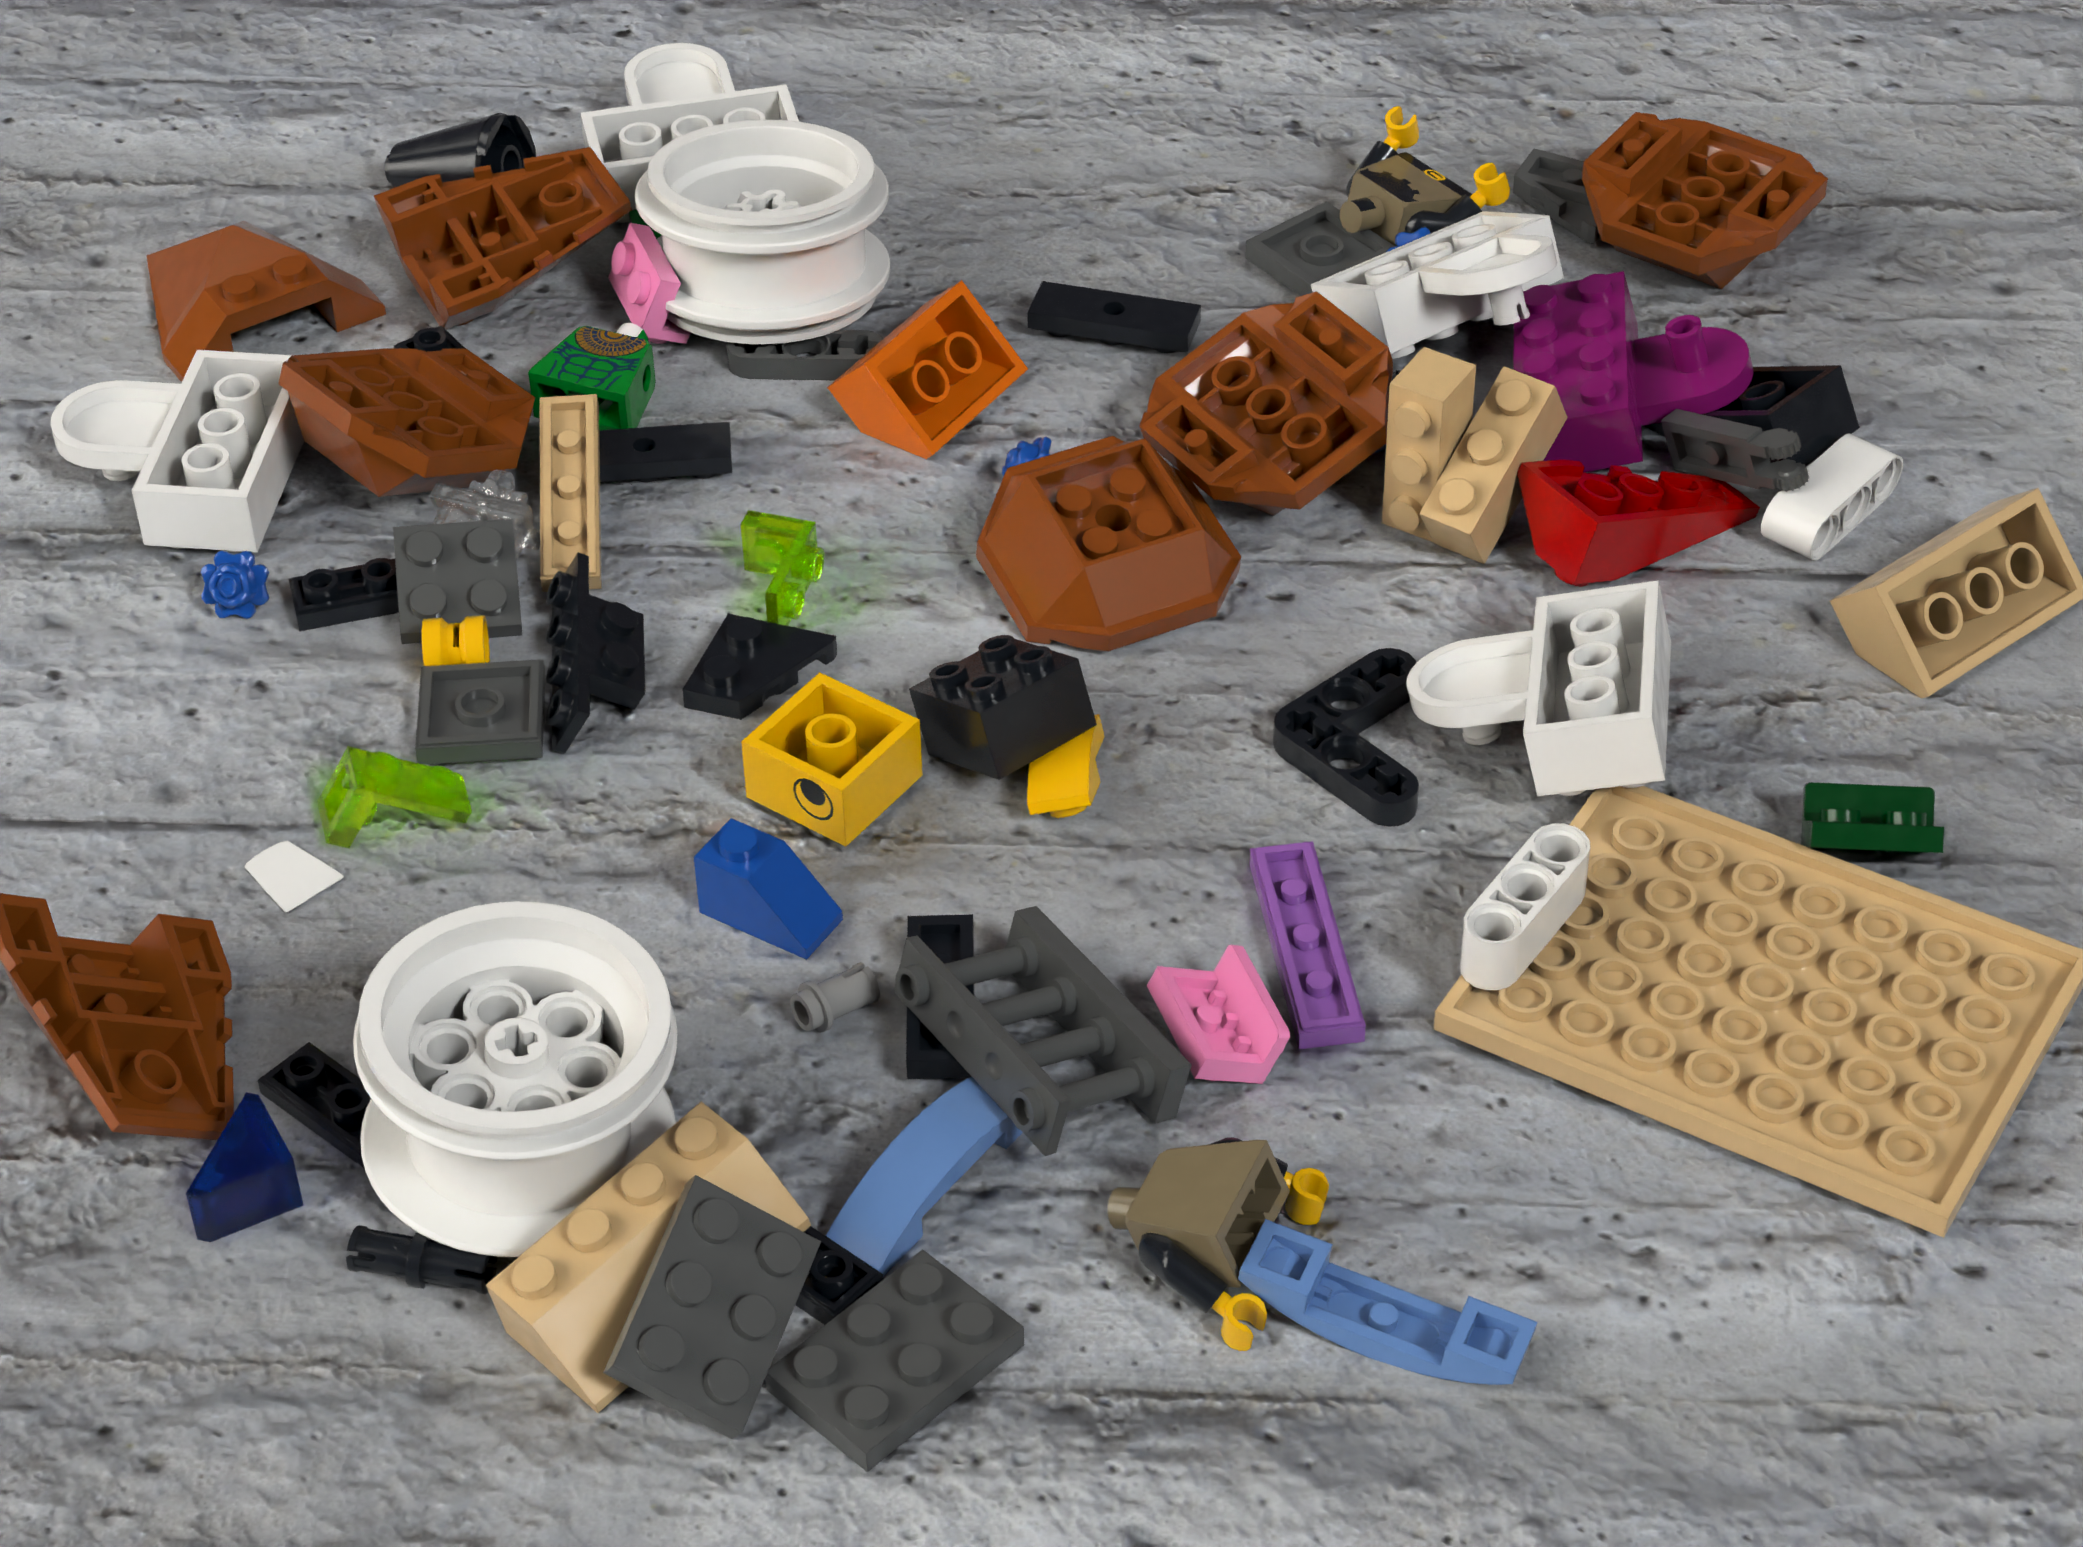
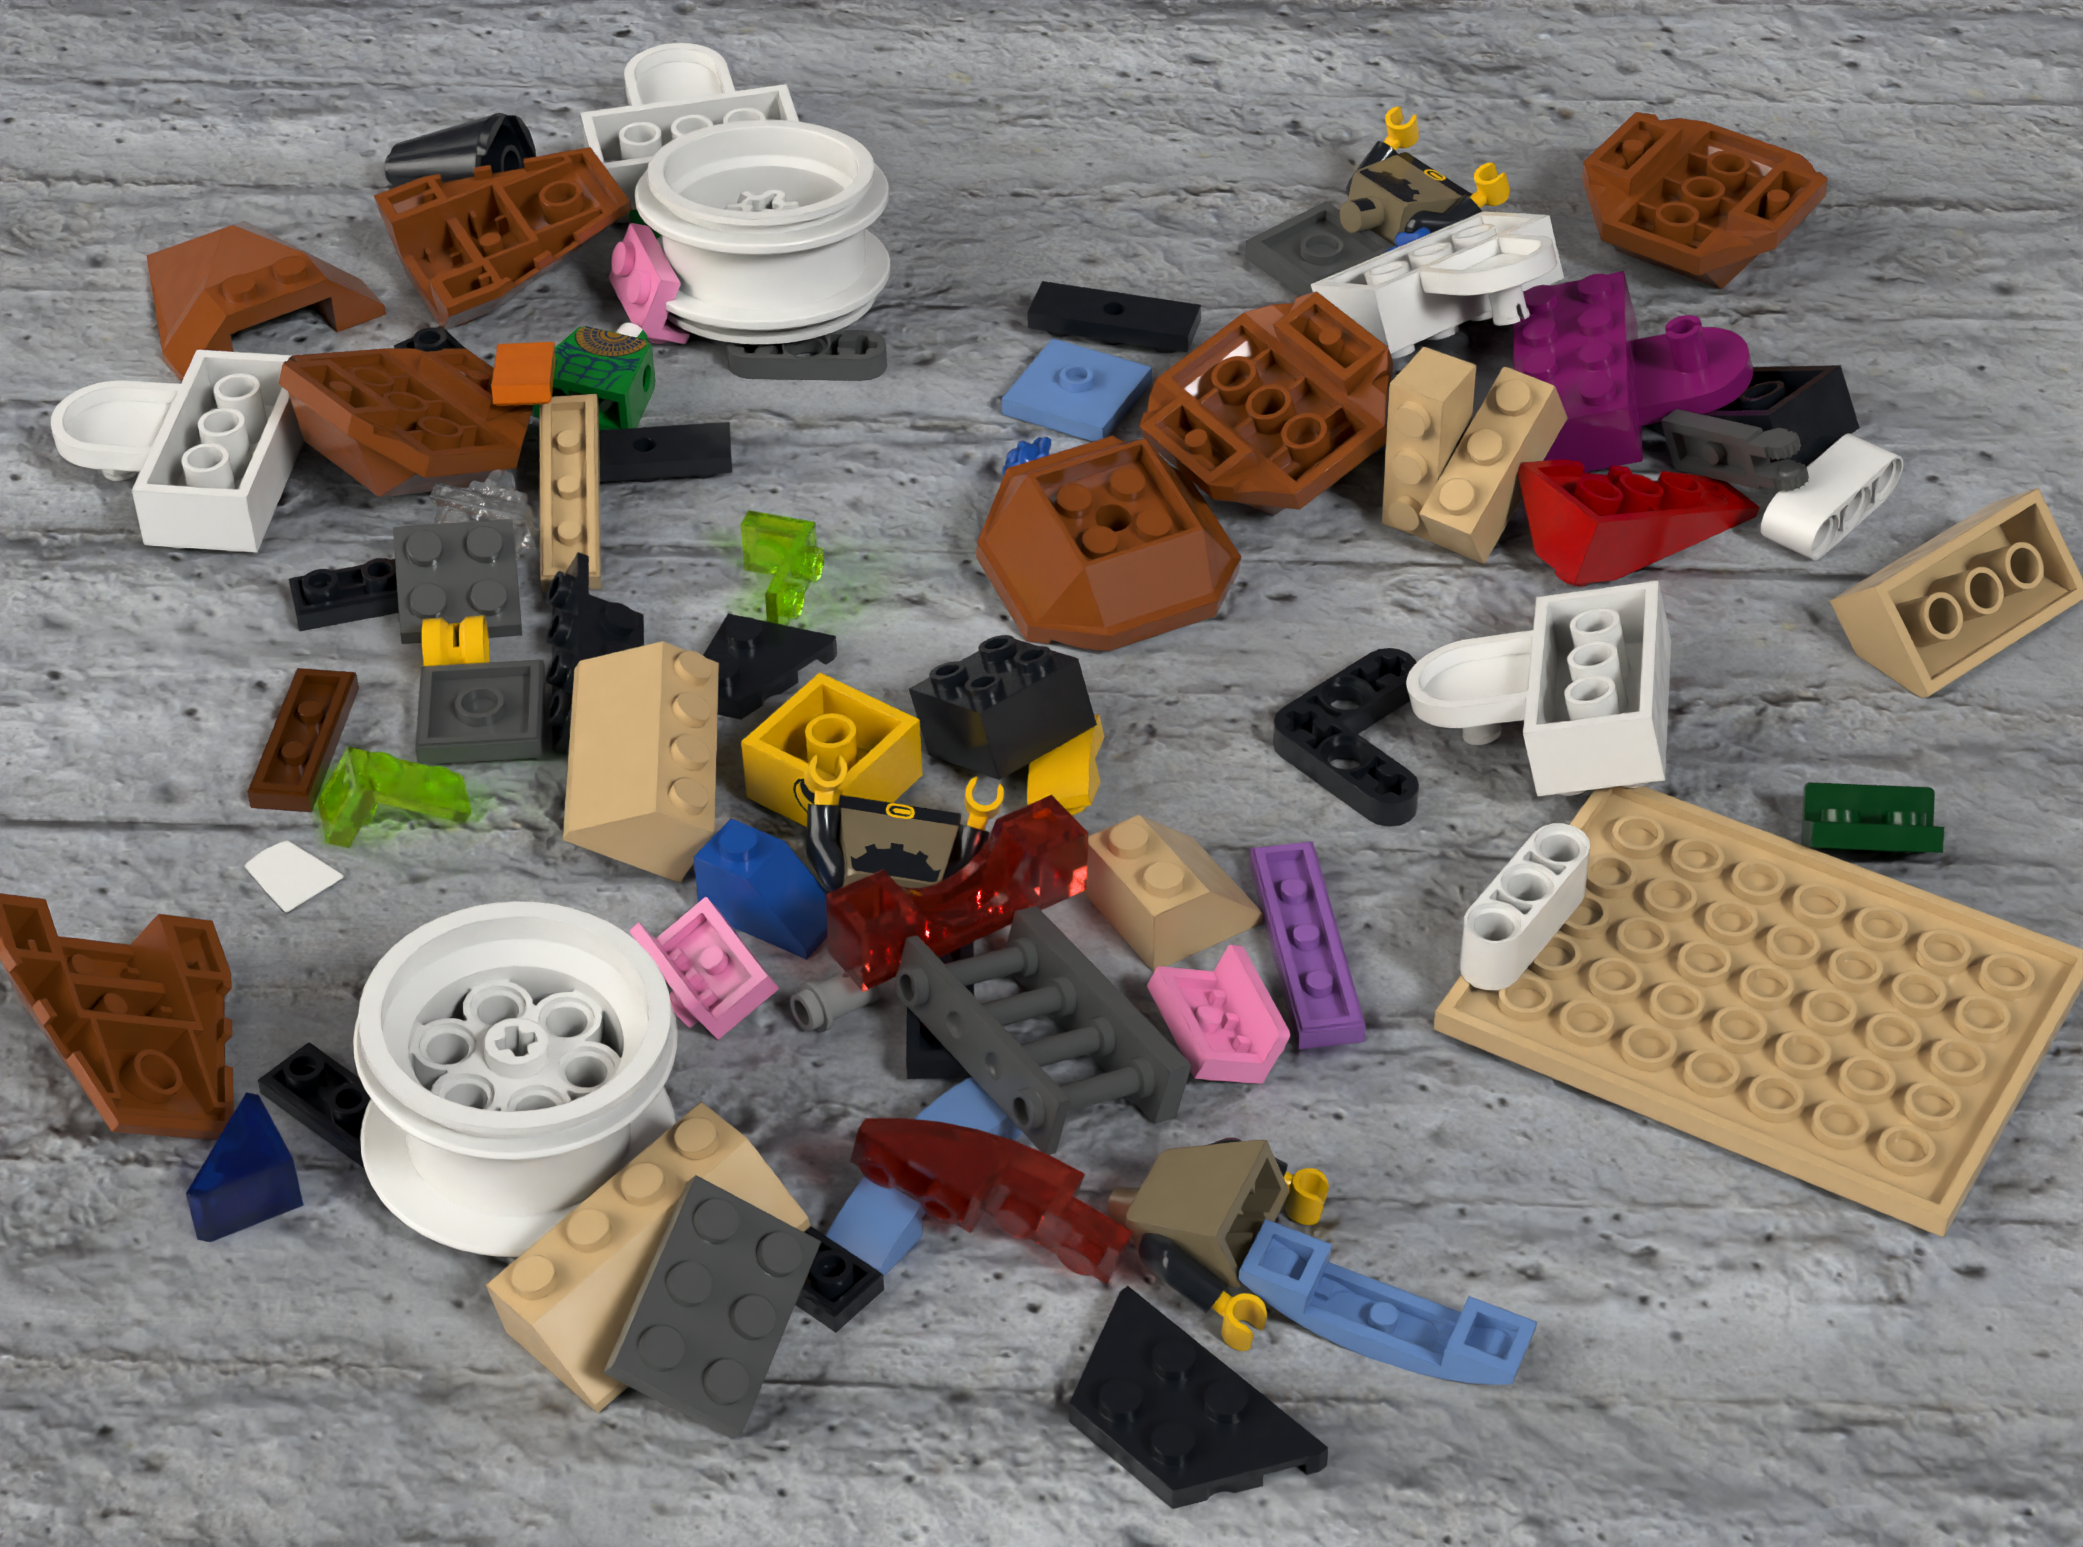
blue plant [201,550,269,619] -> none
black pin [346,1225,497,1294] -> none
dark grey plate [765,1249,1024,1472] -> none
orange slope [827,280,1028,459] -> none
dark grey wing [1513,148,1600,244] -> none
none -> reddish brown tile [247,668,359,813]
none -> orange tile [491,342,556,406]
none -> tan slope [563,641,719,883]
none -> bright pink bracket [629,897,780,1040]
none -> torso [803,754,1004,943]
none -> clear red arch [826,795,1088,992]
none -> clear red slope [850,1118,1133,1284]
none -> medium blue plate [1002,338,1152,442]
none -> black wing [1069,1286,1328,1509]
none -> tan slope [1084,815,1264,972]

